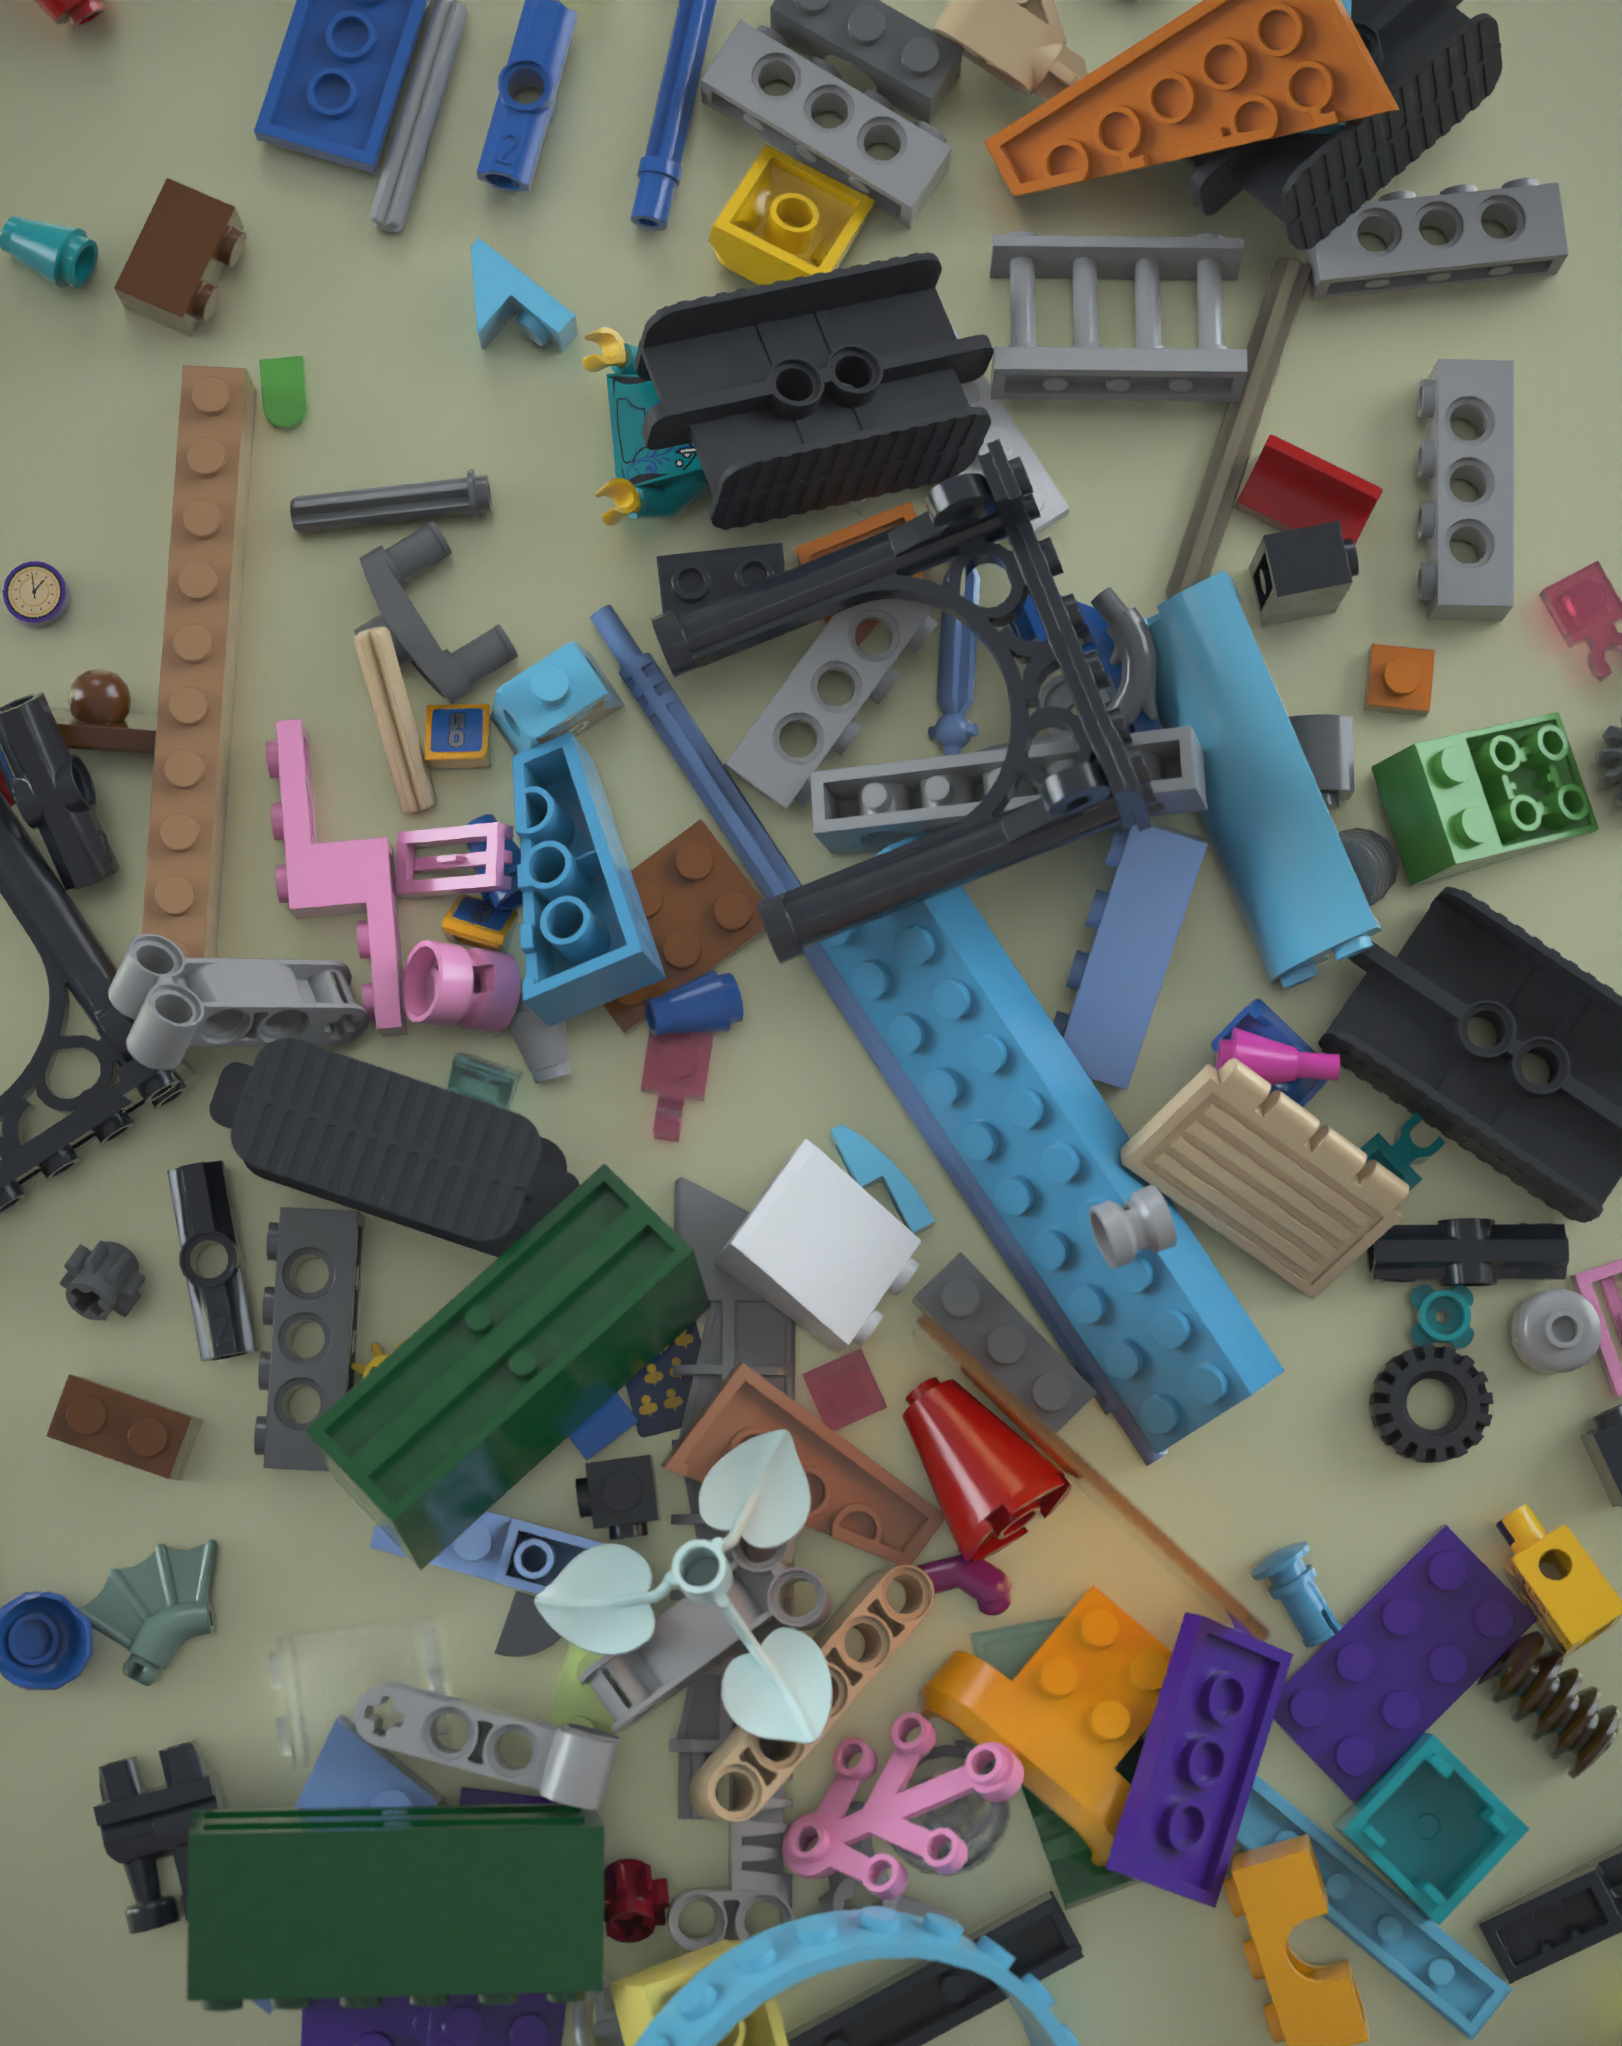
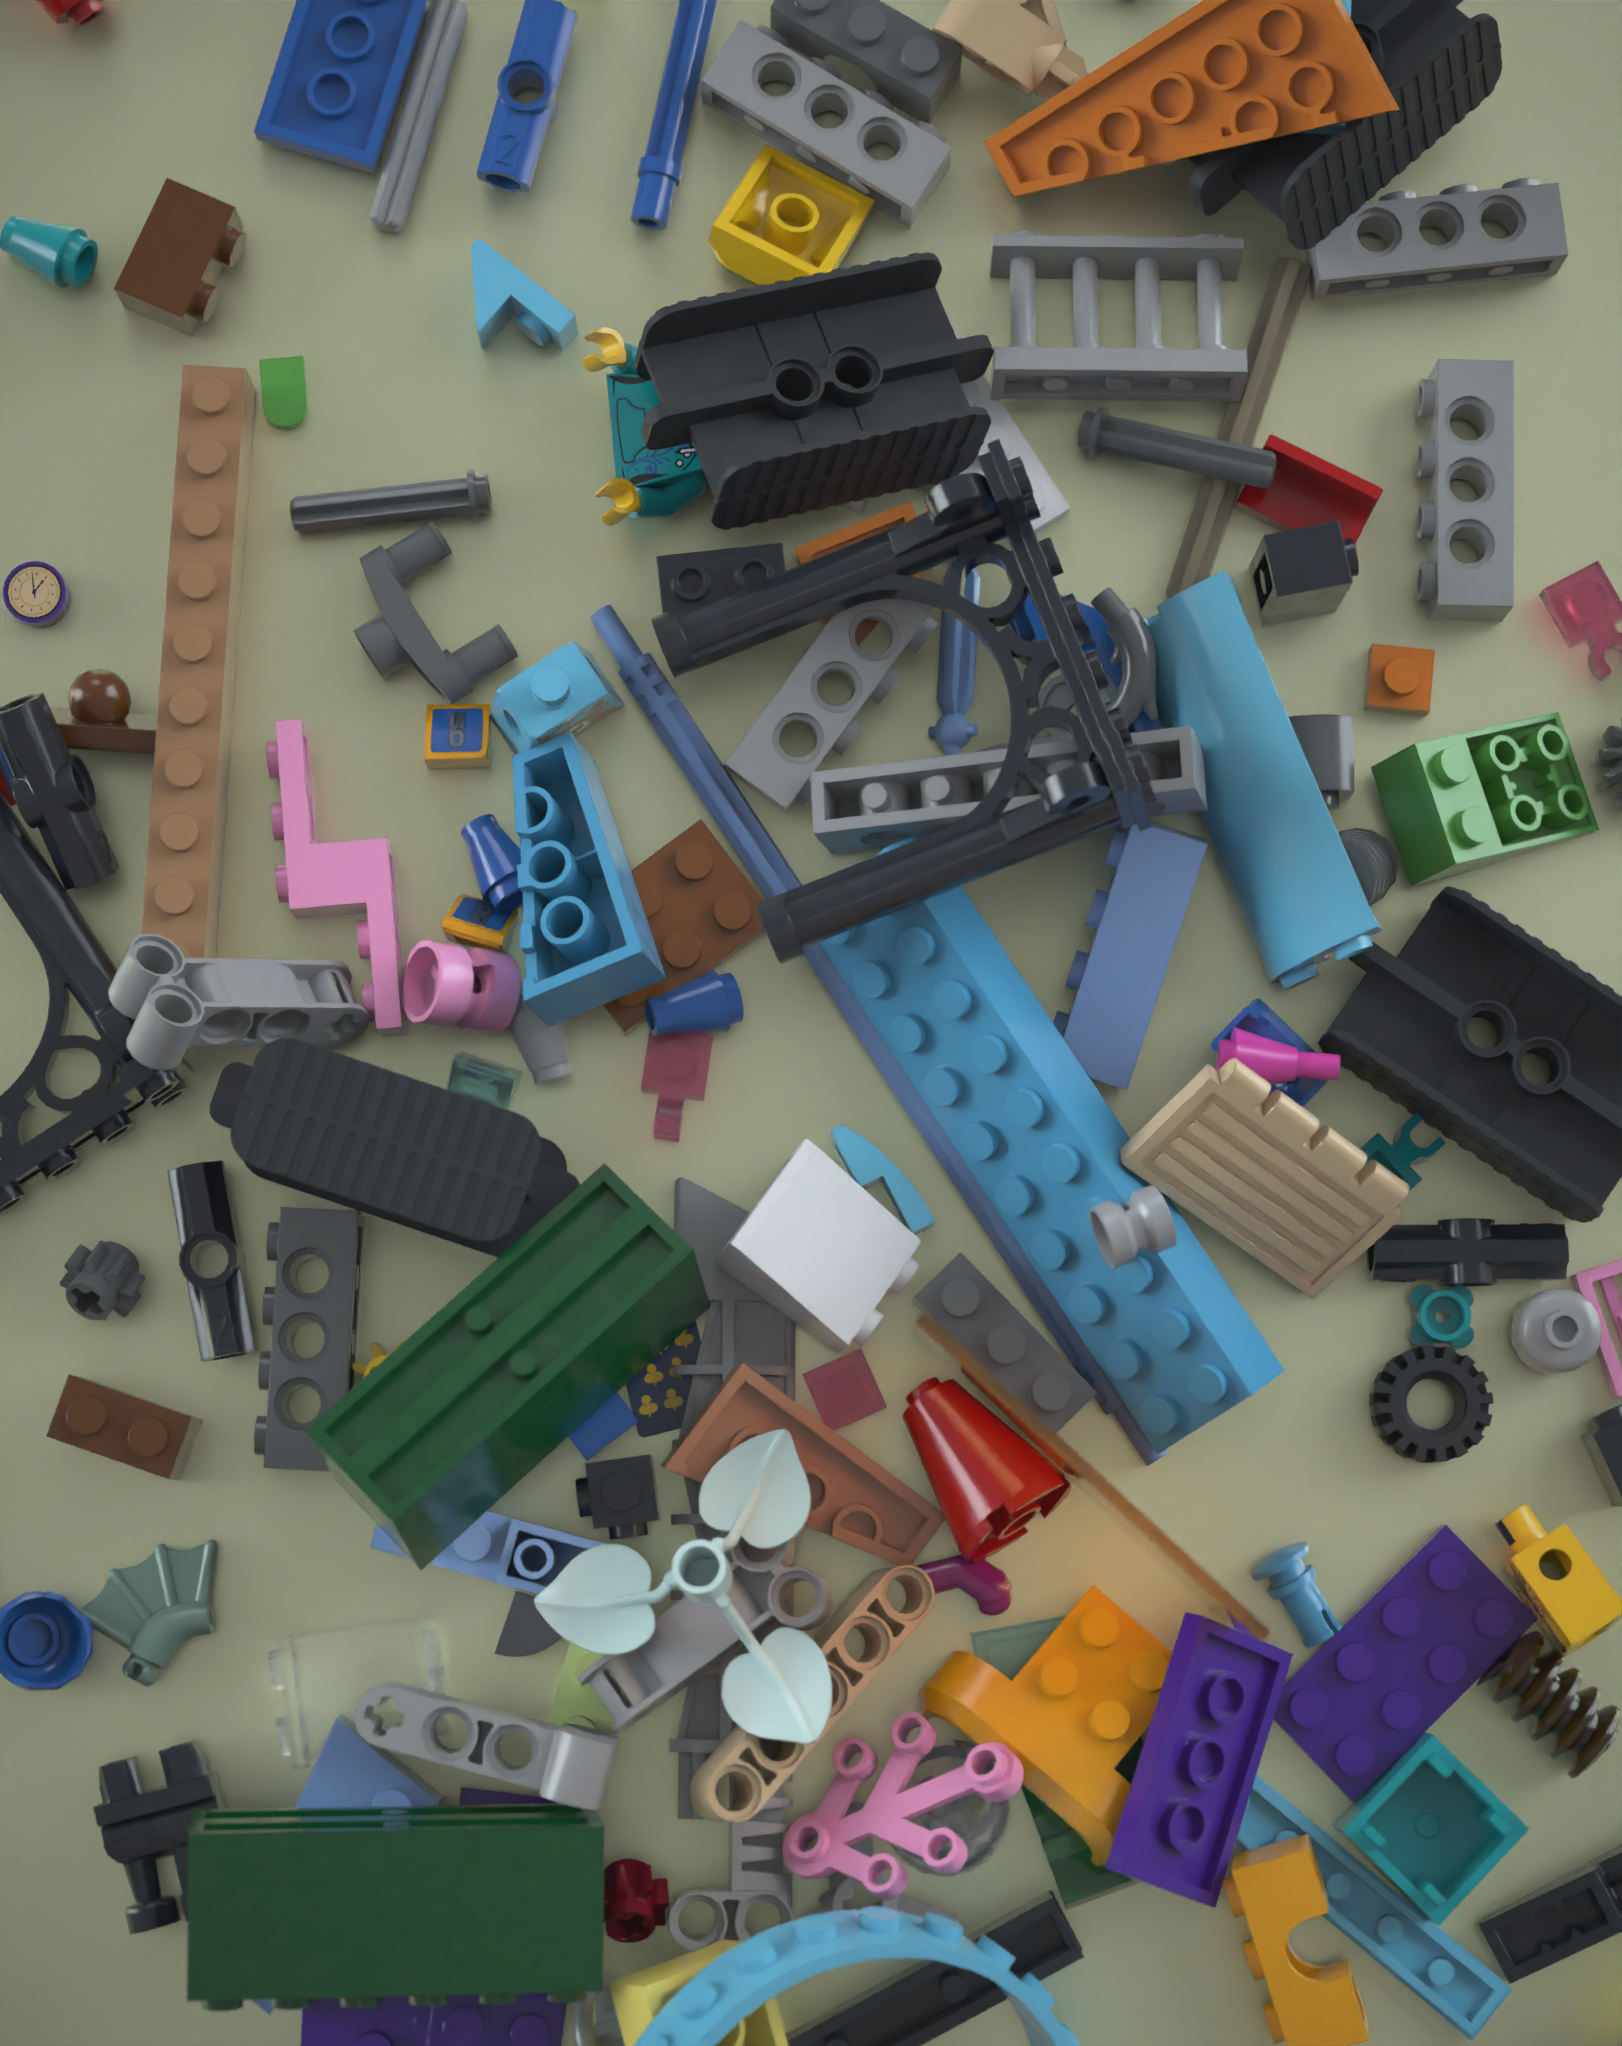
tan axle [354,627,436,813] -> none
bright pink tile [395,822,513,898] -> none
none -> dark grey axle [1077,407,1277,488]

